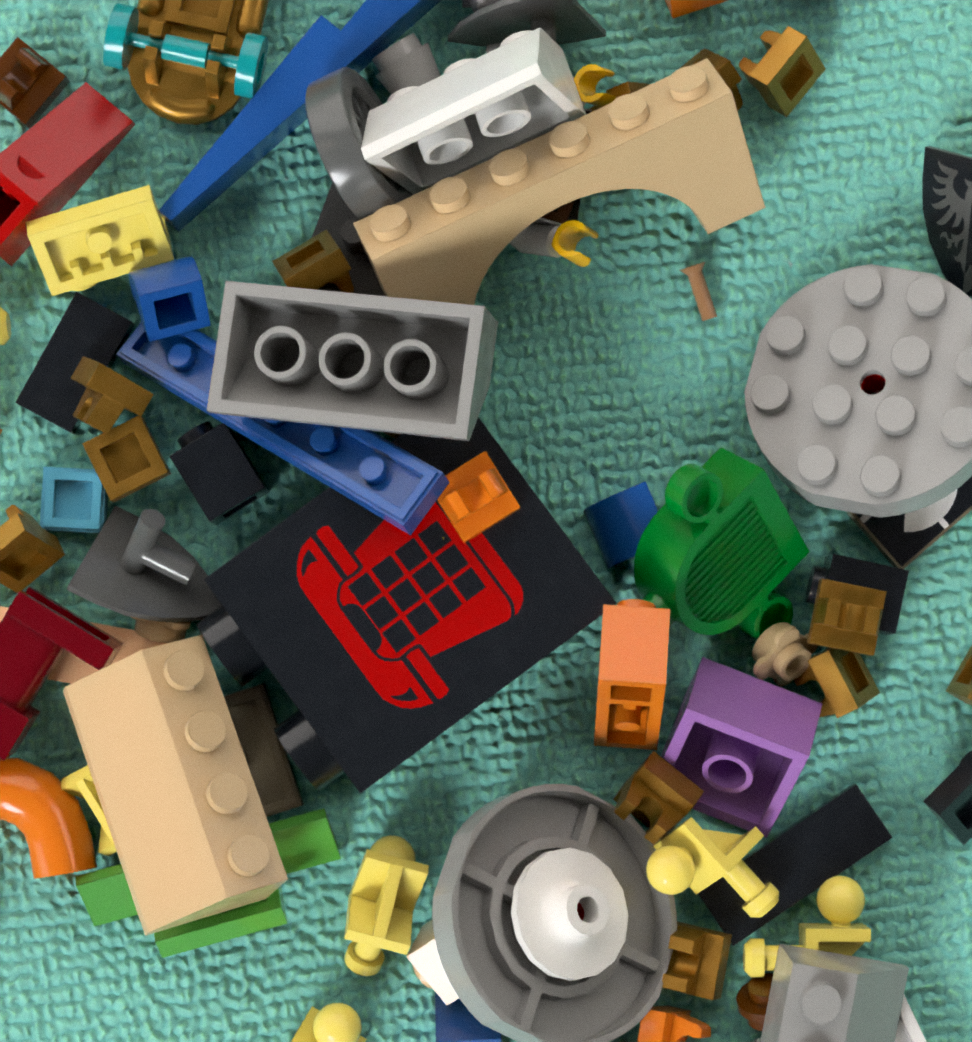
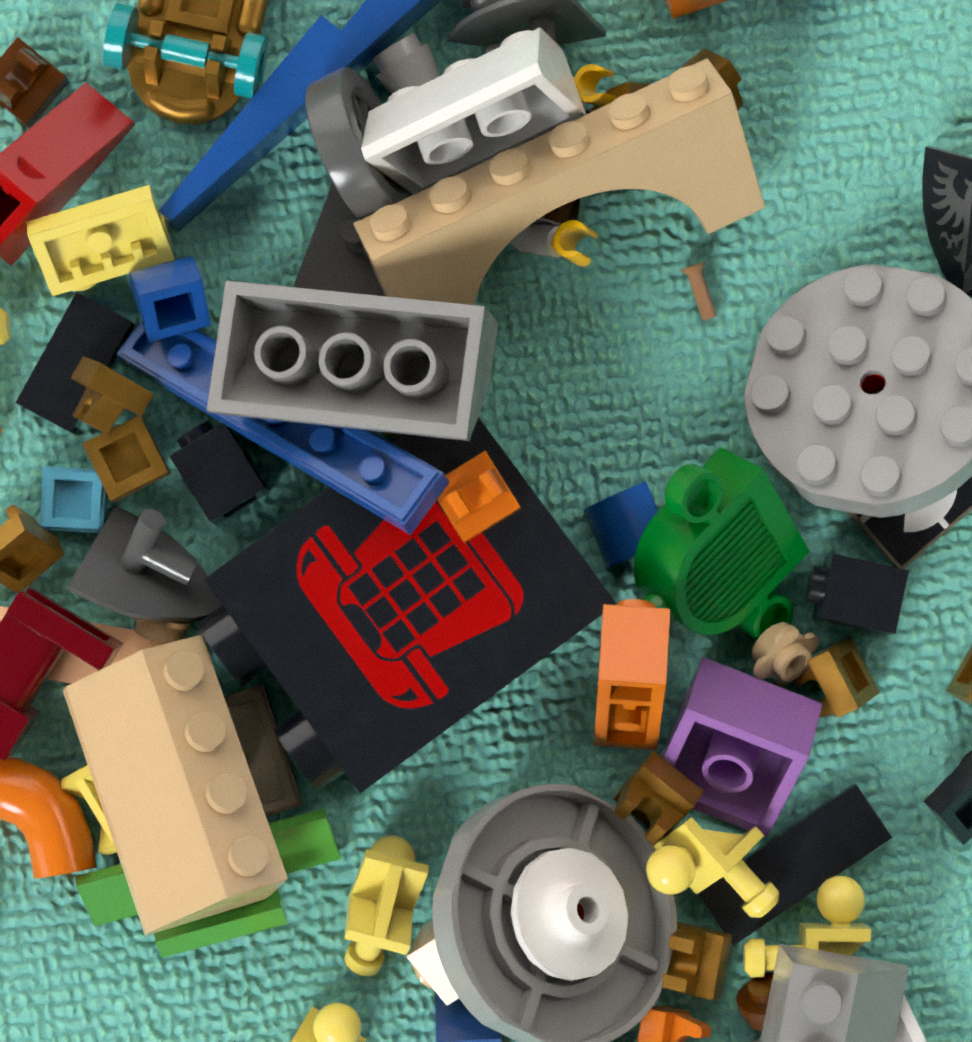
pearl gold tile [272,229,354,293] -> none
pearl gold tile [739,26,825,117] -> none
pearl gold tile [807,578,887,656] -> none

